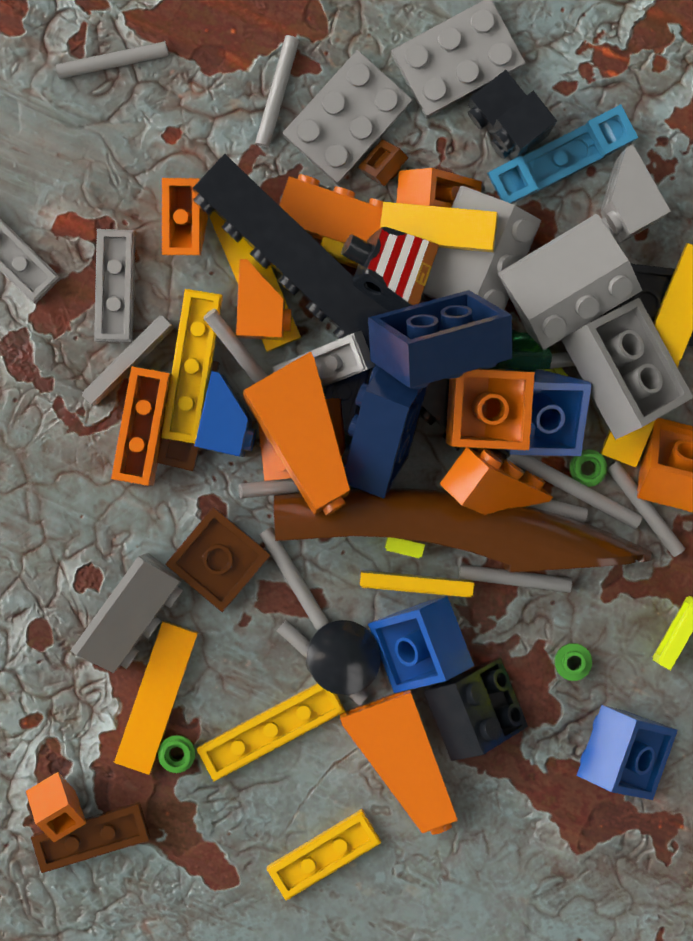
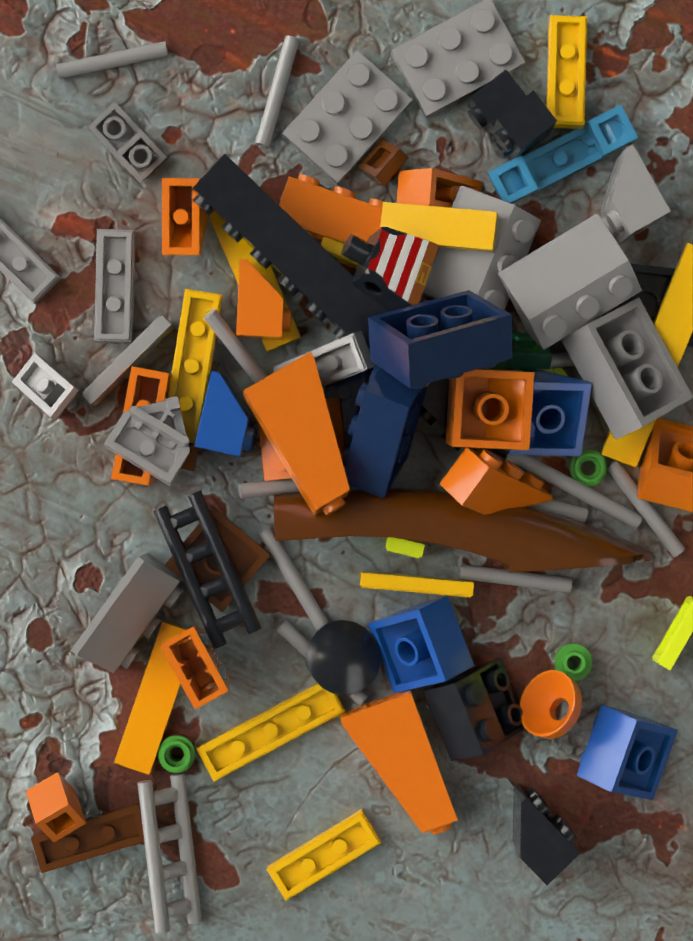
none -> light grey slope [12,353,81,420]
none -> light grey slope [88,101,167,183]
none -> light grey slope [104,396,190,486]
none -> light grey bar [137,773,203,934]
none -> black bar [153,490,262,649]
none -> orange torso [160,626,229,709]
none -> black slope [513,784,580,885]
none -> orange piece [520,670,582,739]
none -> yellow tile [546,15,587,129]

